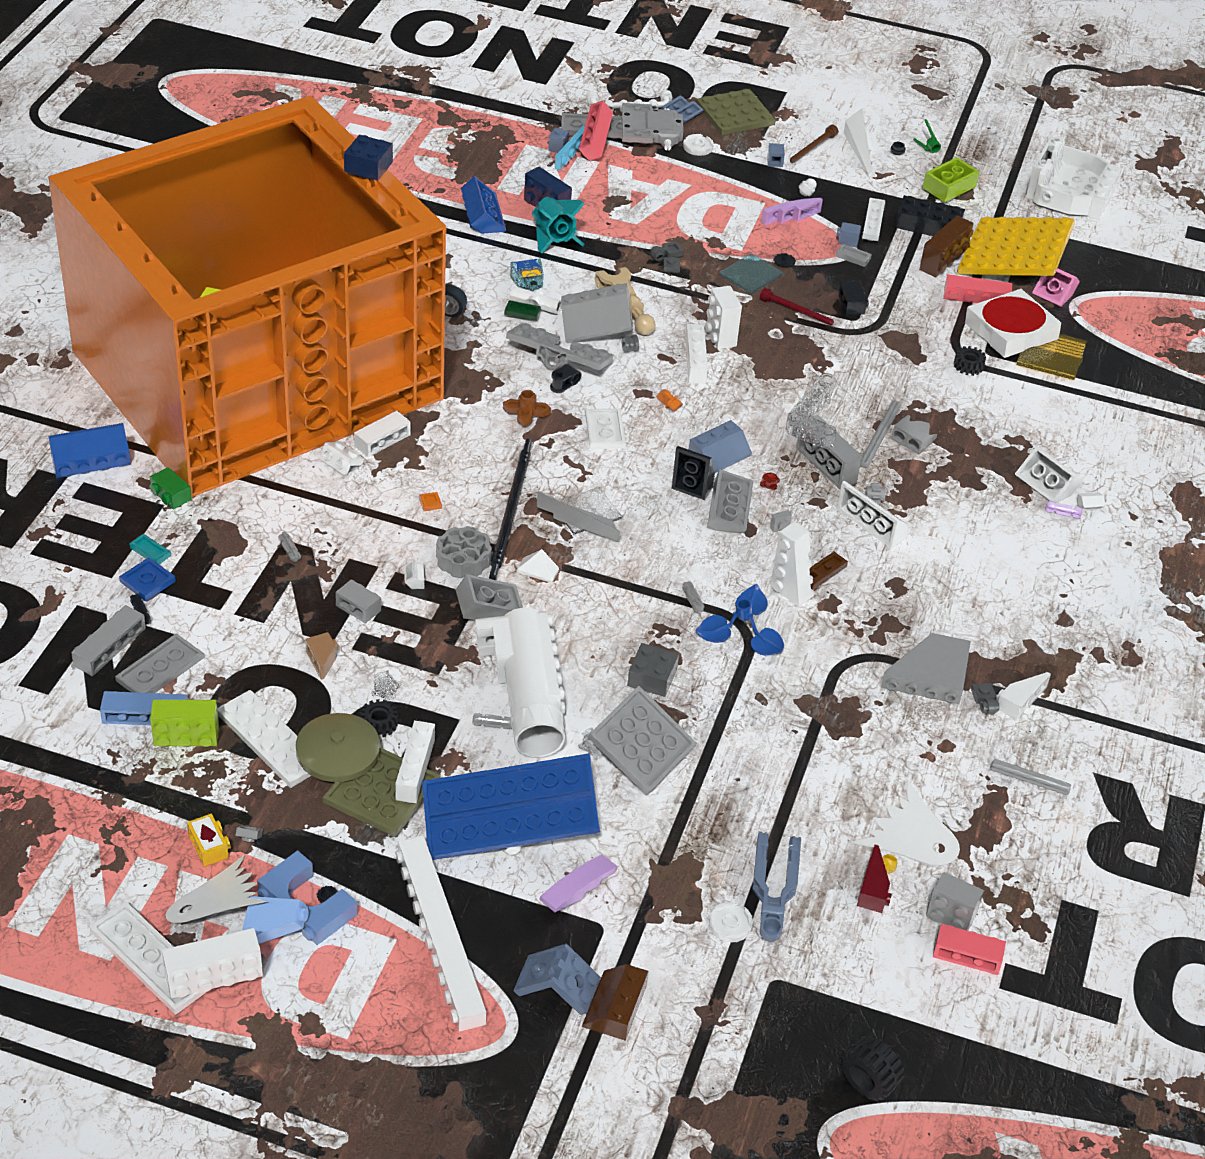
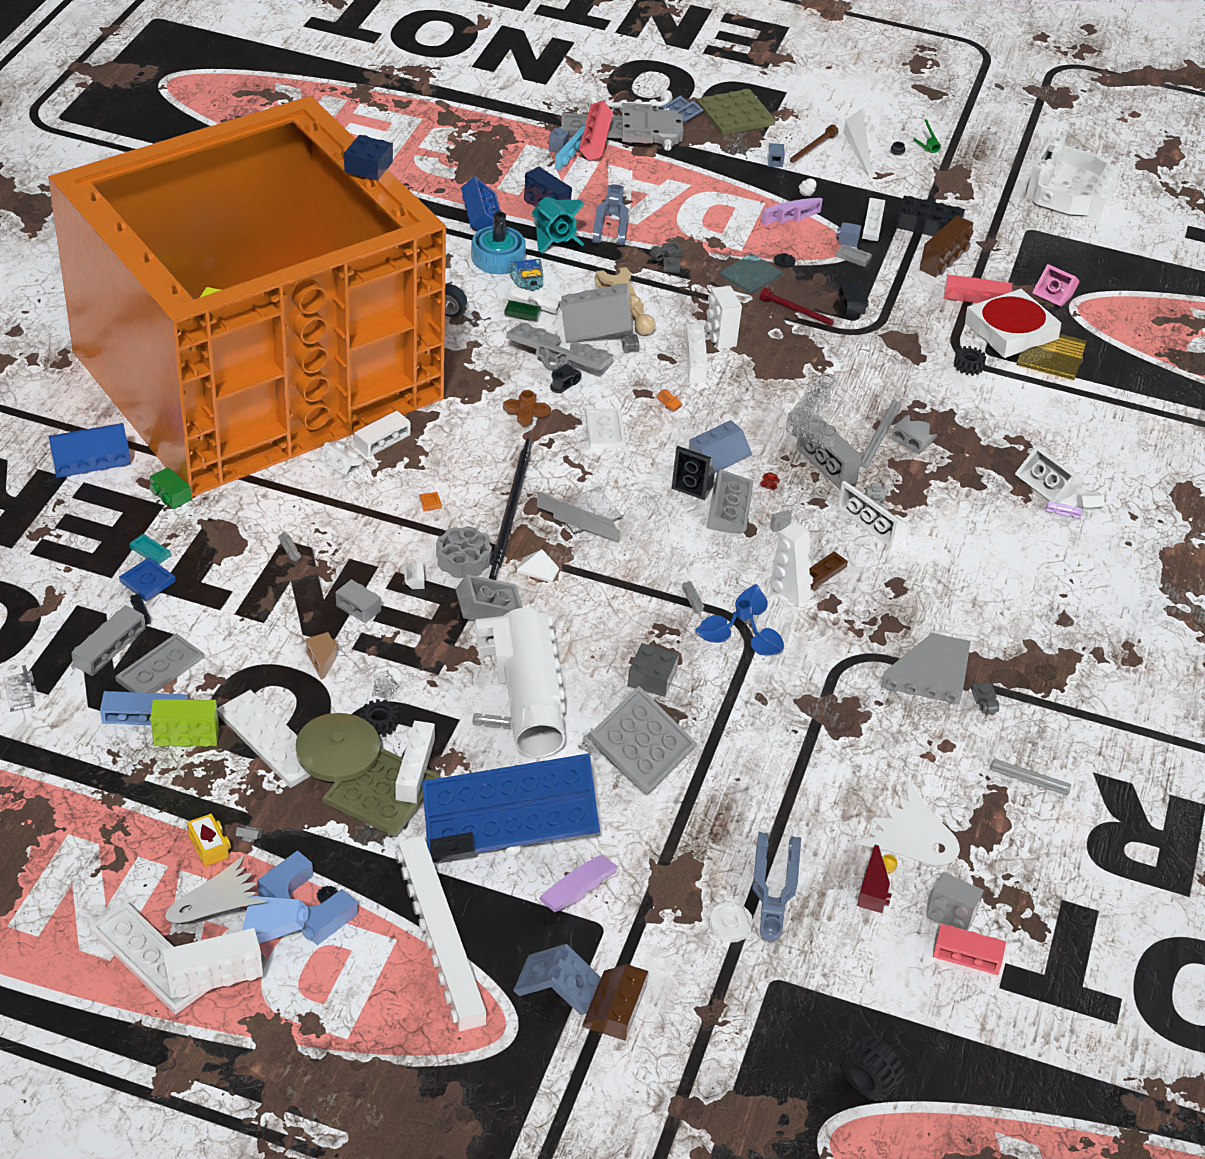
white tile [683,134,714,156] -> none
lime brick [923,157,980,202] -> none
yellow plate [957,217,1075,276] -> none
white slope [996,672,1051,720] -> none
none -> clear bracket [2,665,38,712]
none -> black plate [430,832,476,863]
none -> dark azure wheel [471,211,526,274]
none -> sand blue piece [592,184,629,246]

